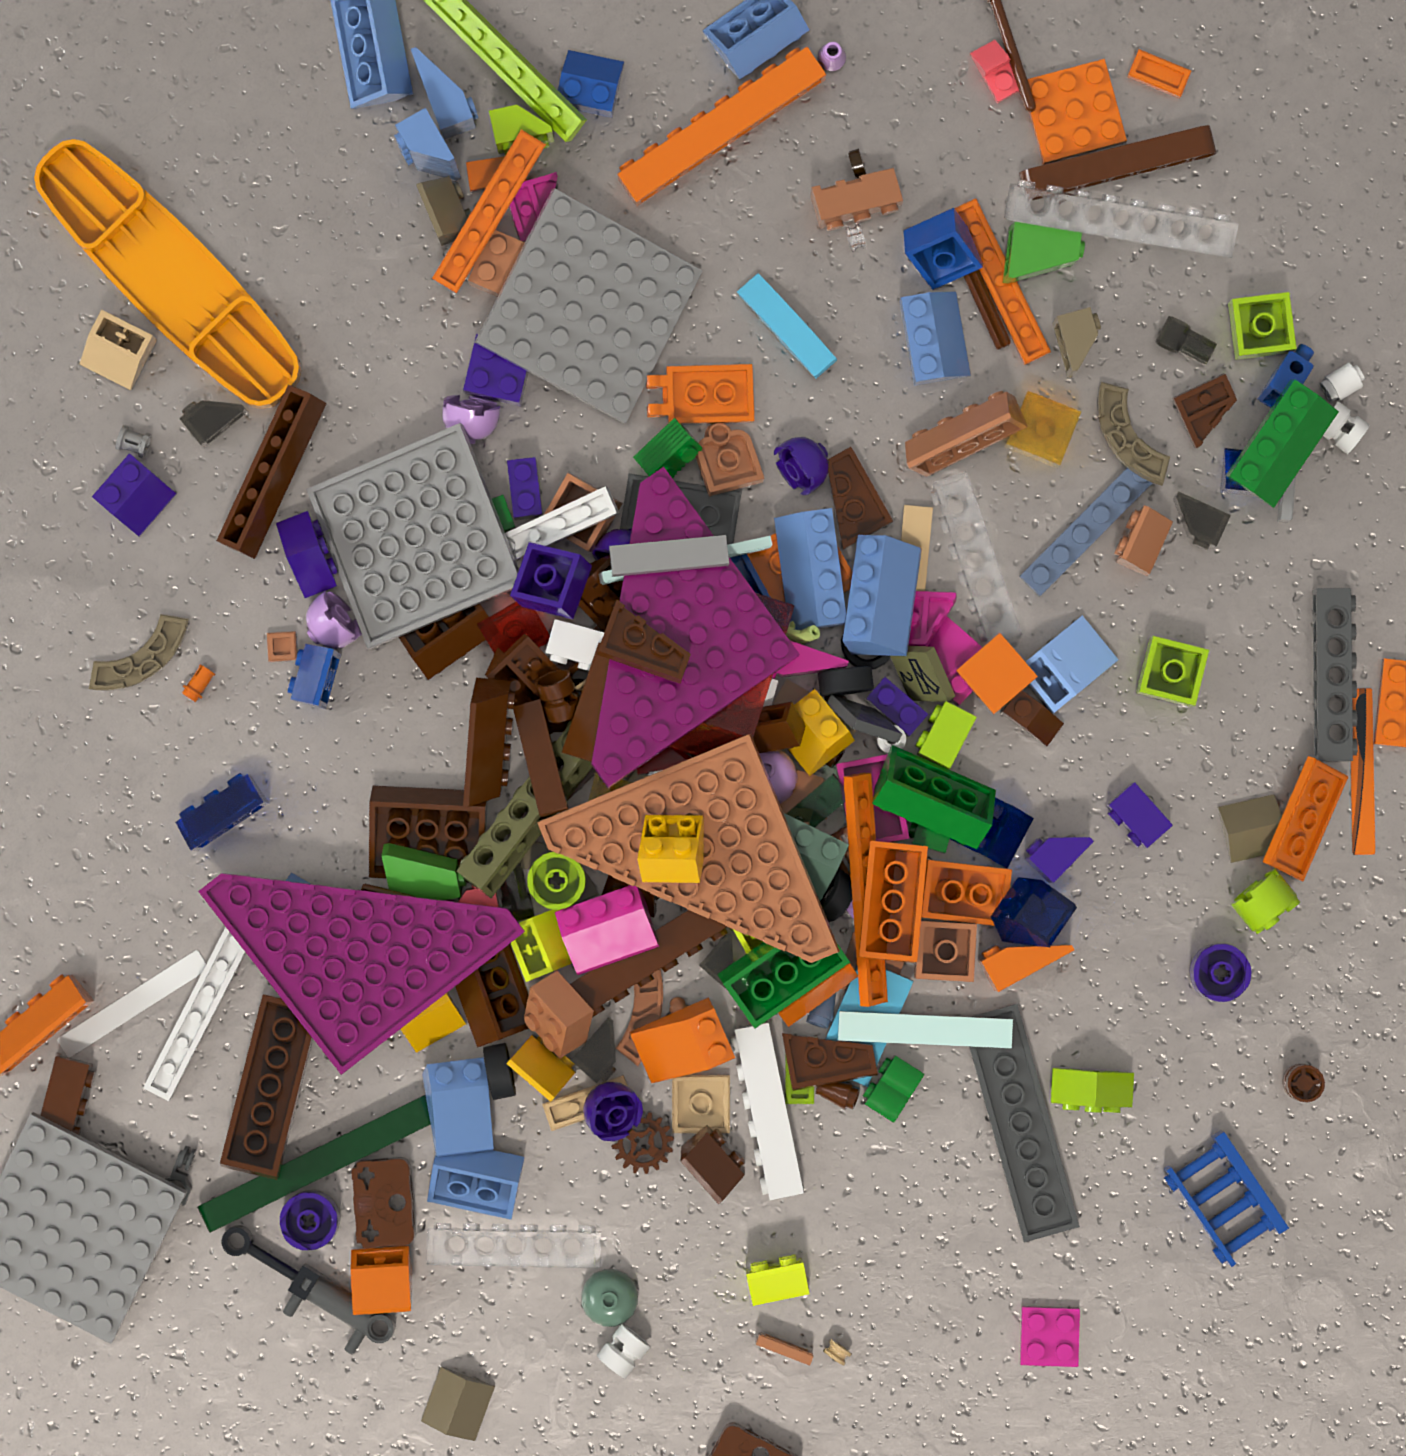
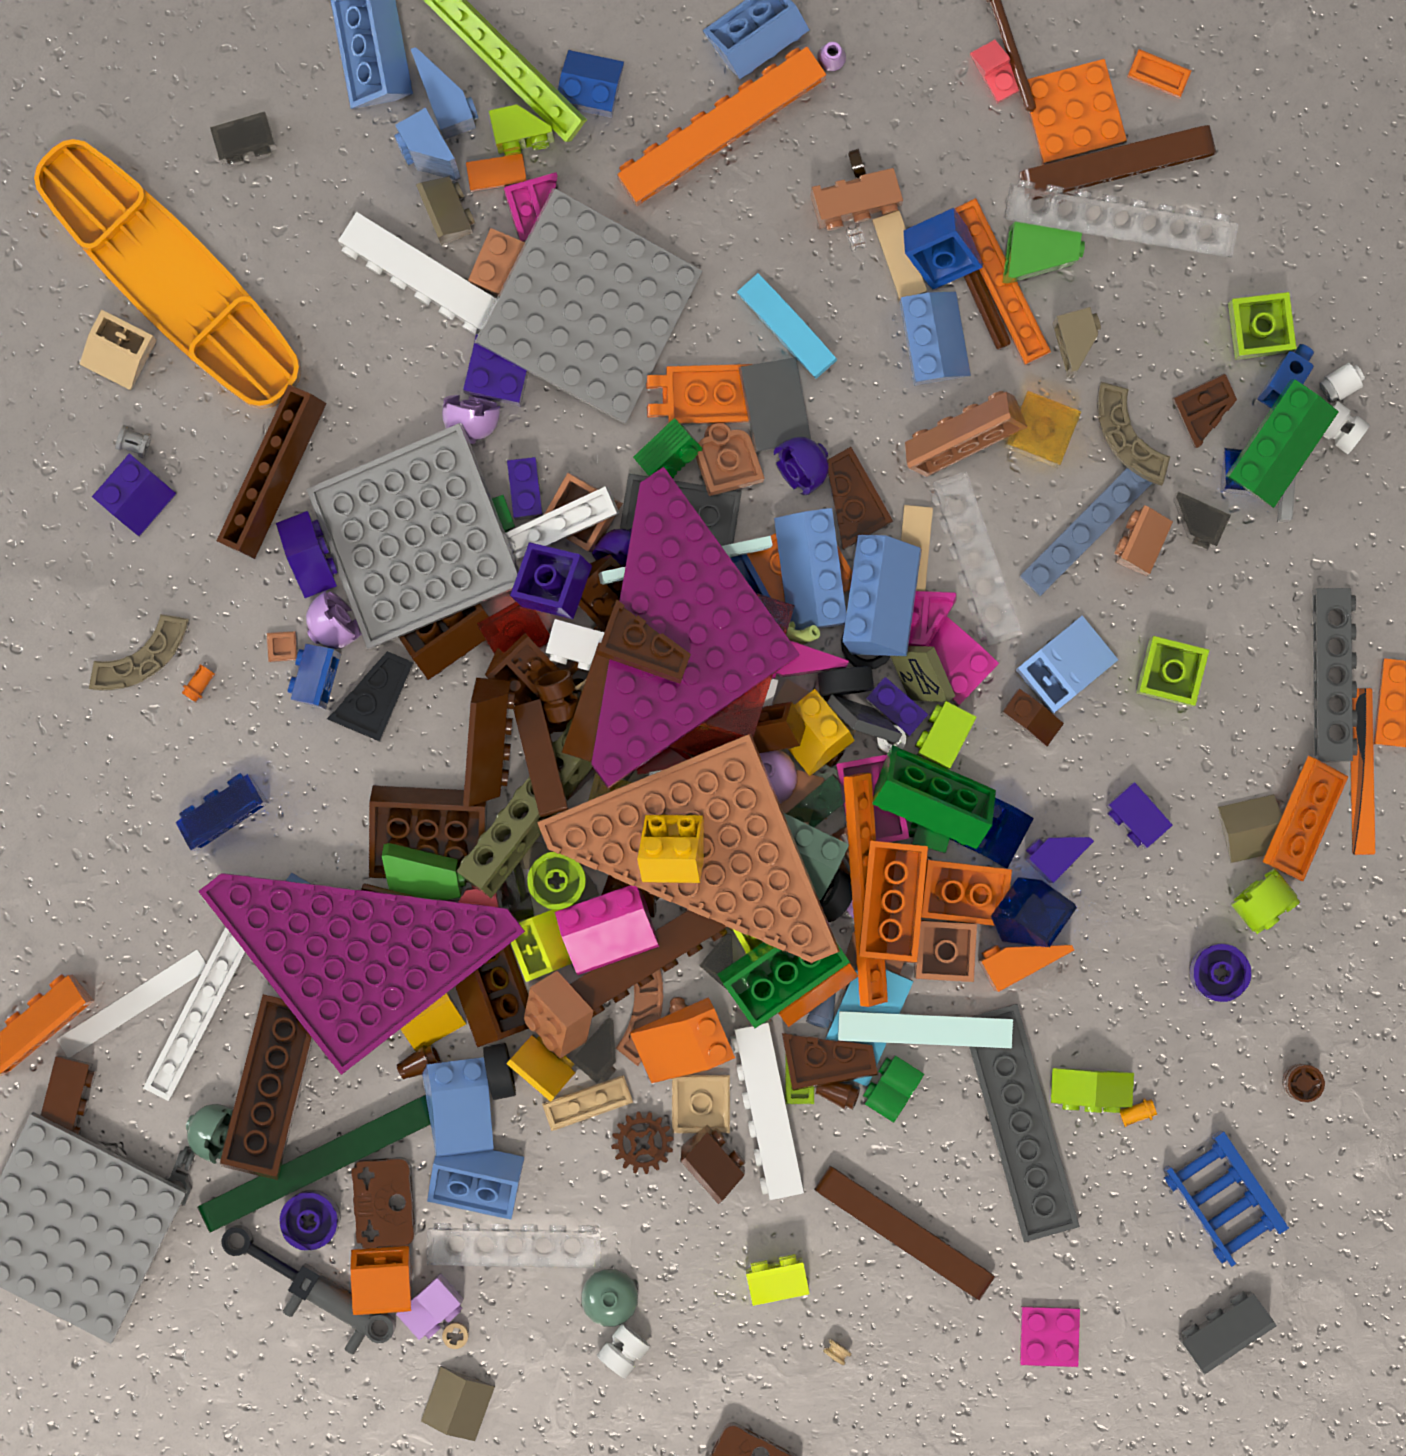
clear smoke slope [179,400,248,448] -> none
orange tile [432,129,546,293] -> none
dark purple cylinder [583,1082,643,1141] -> none
light grey tile [609,535,729,577] -> none
nougat tile [756,1332,814,1366] -> none
orange tile [956,633,1038,715] -> none
clear smoke piece [1155,316,1217,366] -> none
none -> sand green cylinder [186,1104,233,1164]
none -> clear smoke brick [210,112,277,167]
none -> black wing [327,651,414,742]
none -> white brick [338,212,496,335]
none -> lavender brick [396,1273,464,1340]
none -> reddish brown cone [397,1045,442,1080]
none -> tan bush [442,1322,469,1349]
none -> dark grey tile [738,357,811,452]
none -> reddish brown beam [814,1166,996,1301]
none -> tan tile [872,211,927,301]
none -> light orange pin [1120,1098,1157,1127]
none -> dark grey slope [1179,1291,1277,1375]

